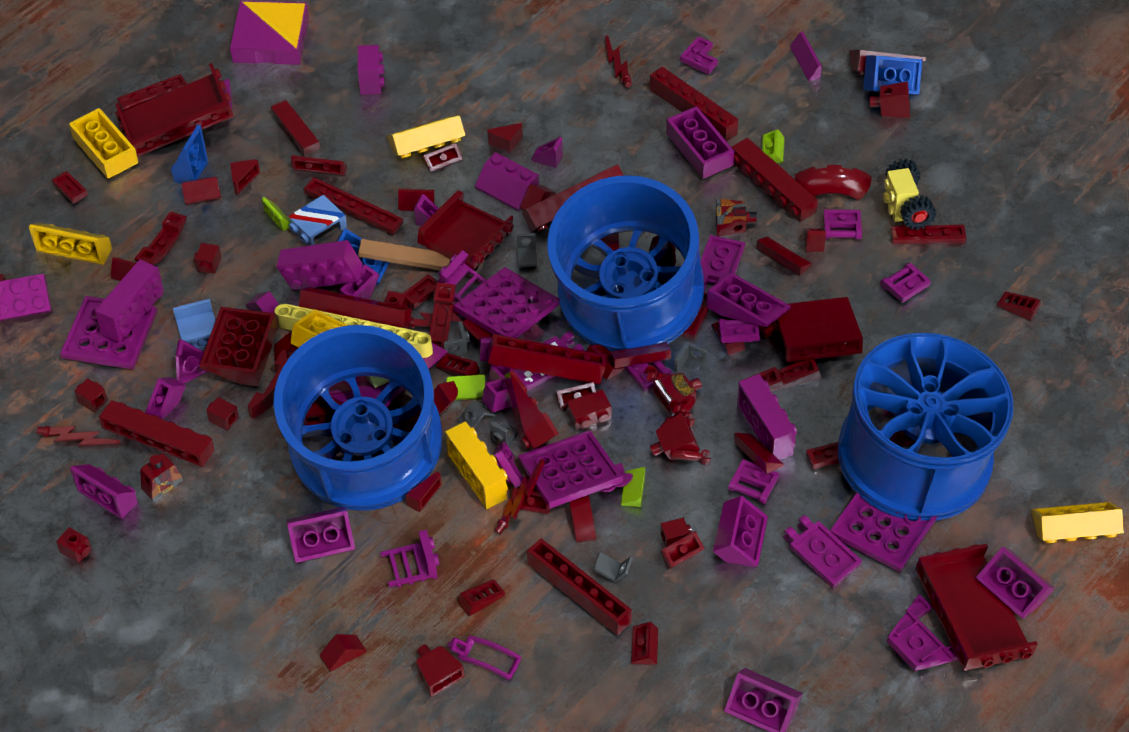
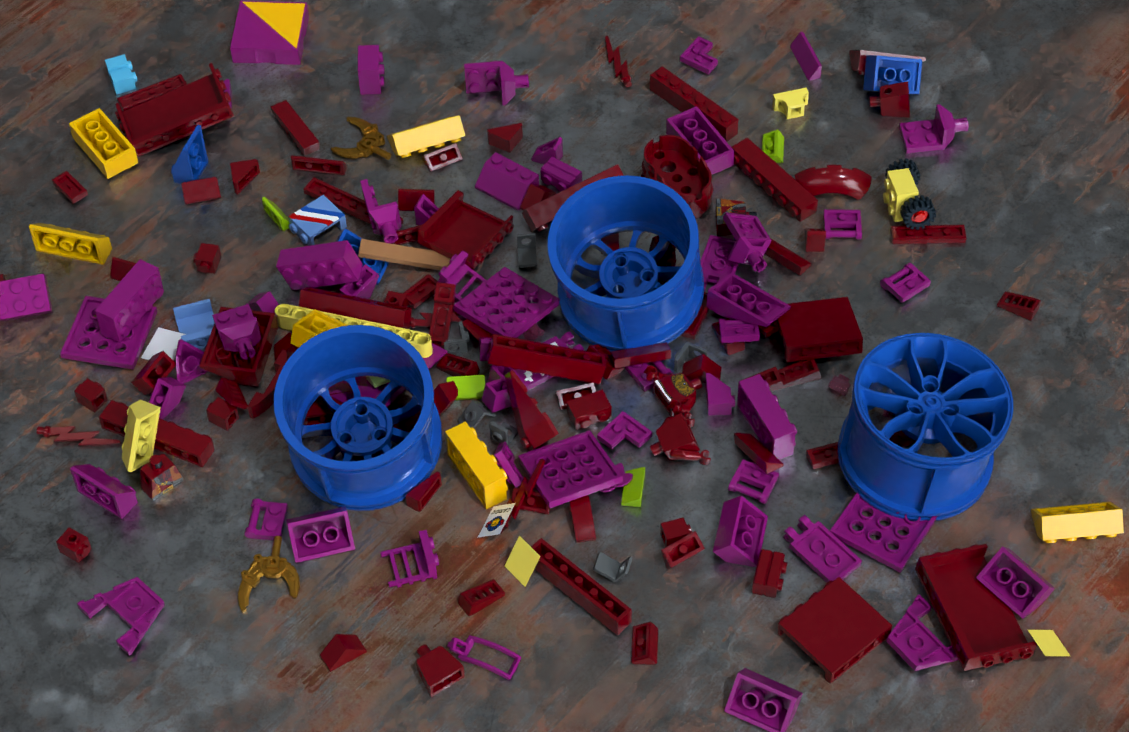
dark red slope [135,211,187,265] -> none
none -> magenta wing [77,577,165,656]
none -> medium azure brick [105,54,138,95]
none -> light yellow slope [122,399,161,472]
none -> dark red brick [131,351,176,395]
none -> white sticker [141,327,187,361]
none -> magenta plate [212,304,261,360]
none -> dark red slope [215,377,248,409]
none -> pearl gold bar [238,536,300,613]
none -> magenta plate [244,499,288,540]
none -> pearl gold bar [331,117,391,160]
none -> magenta plate [360,179,402,243]
none -> dark red slope [390,224,423,245]
none -> magenta plate [464,61,529,105]
none -> white sticker [477,503,516,538]
none -> light yellow sticker [505,536,540,587]
none -> magenta brick [540,157,582,192]
none -> magenta plate [597,411,652,450]
none -> dark red piece [641,135,713,219]
none -> dark red slope [682,354,722,383]
none -> magenta slope [705,373,735,416]
none -> magenta plate [723,212,772,272]
none -> dark red brick [752,549,788,598]
none -> light yellow brick [772,87,809,119]
none -> dark red panel [778,577,892,684]
none -> clear pink plate [828,374,852,396]
none -> magenta plate [899,104,969,153]
none -> light yellow sticker [1028,630,1070,656]

